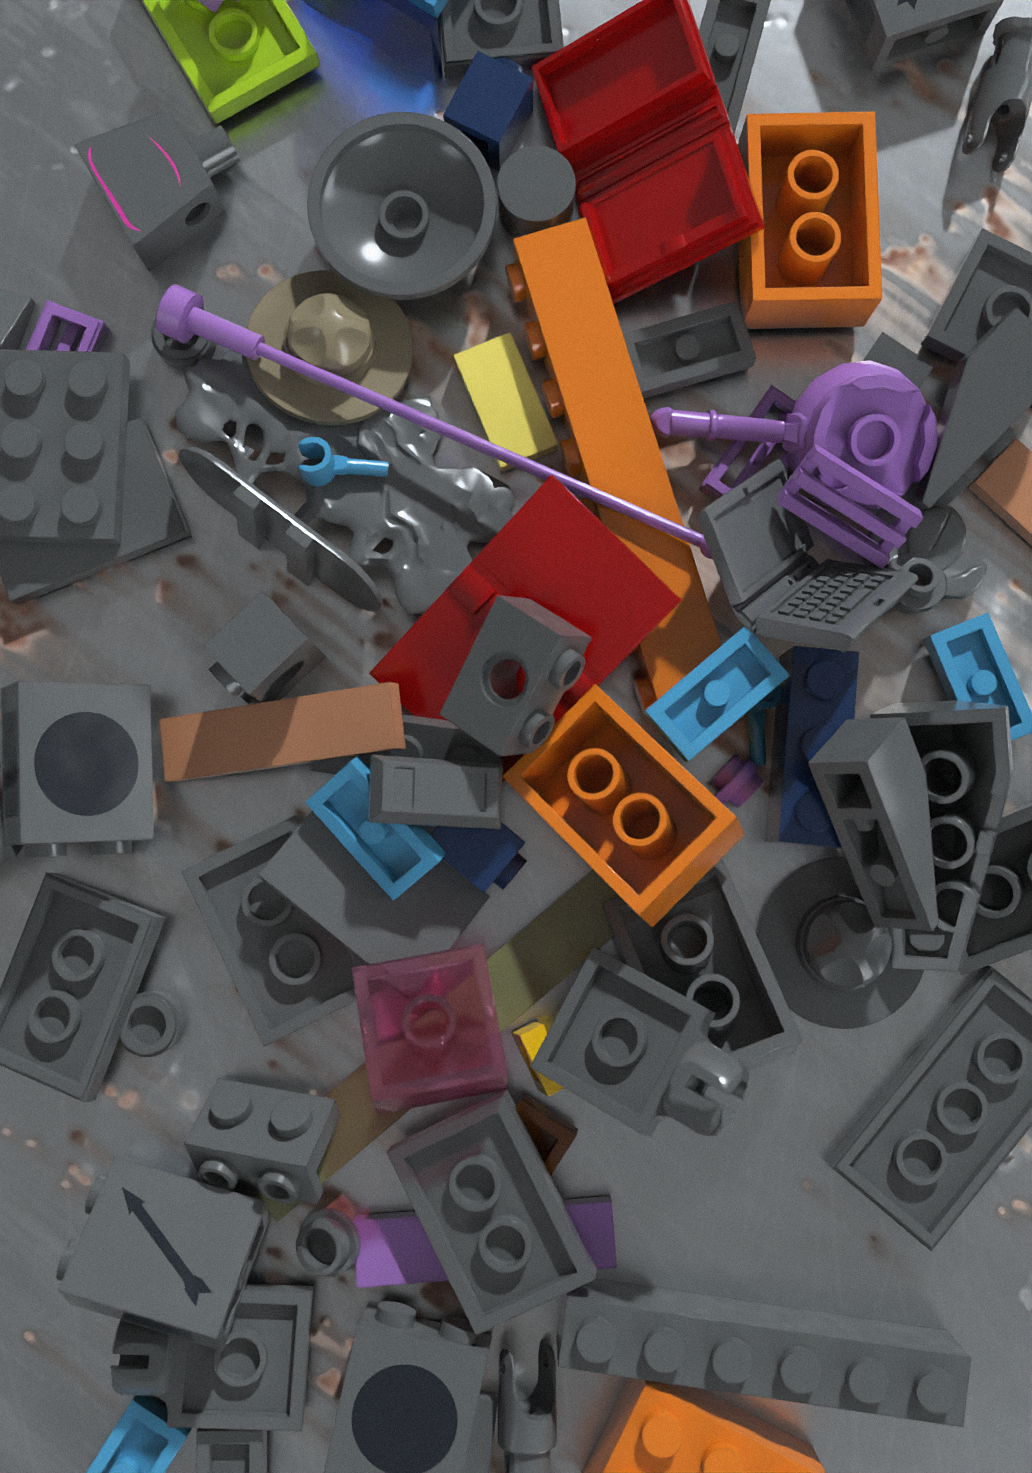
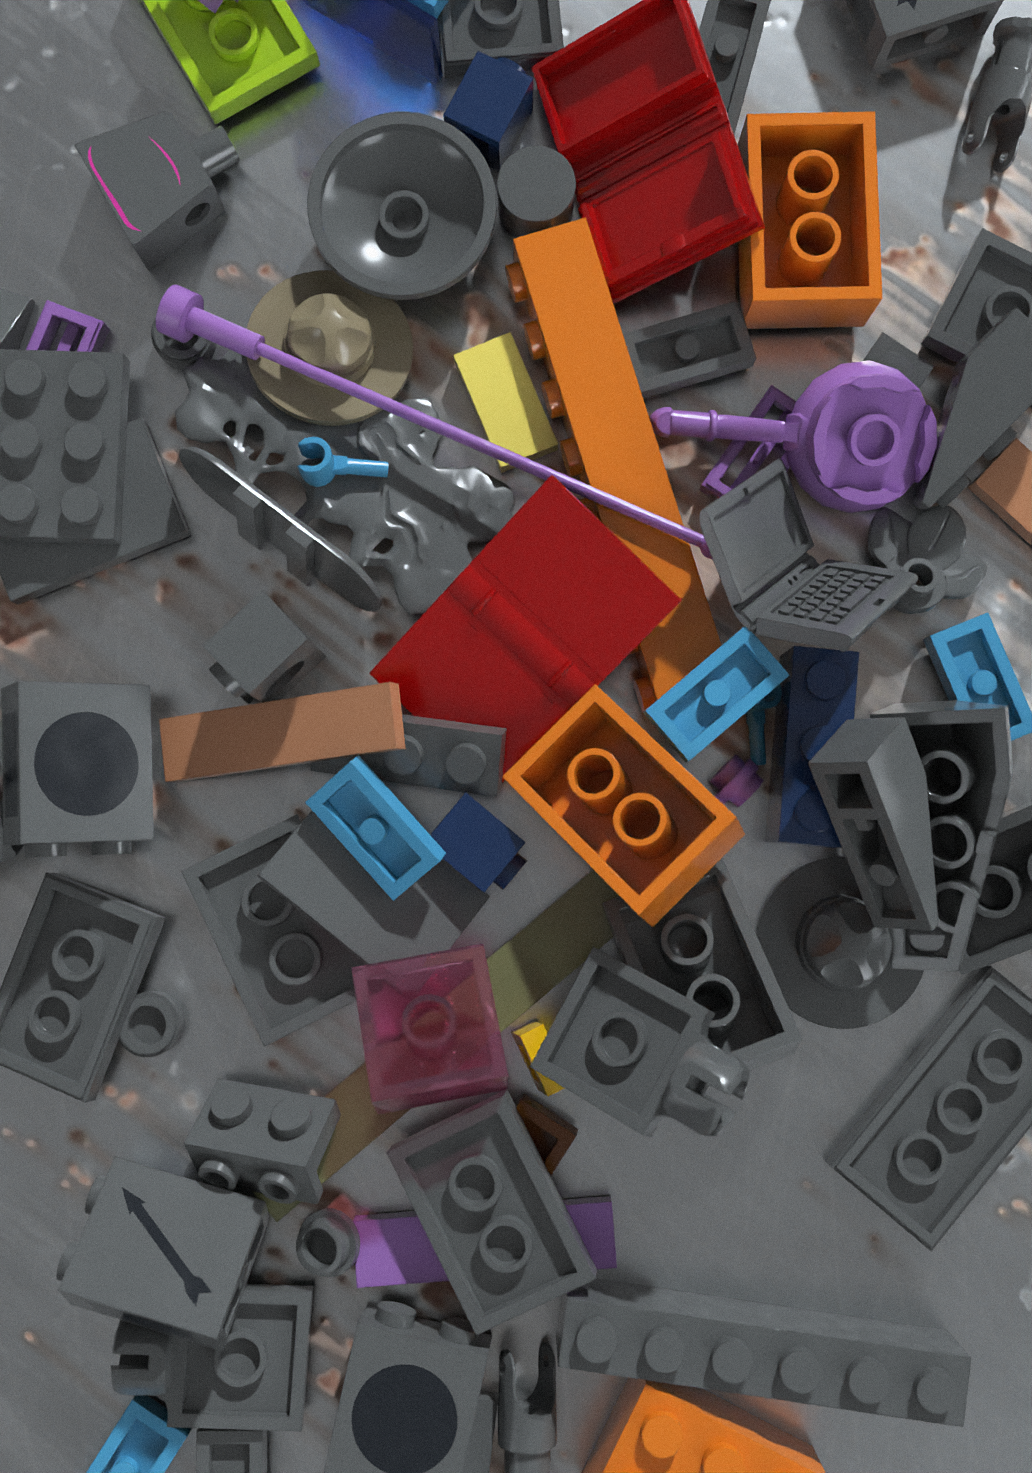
dark grey tile [368,755,502,830] -> none
dark grey brick [439,595,592,756] -> none
medium lavender tile [776,444,924,569] -> none

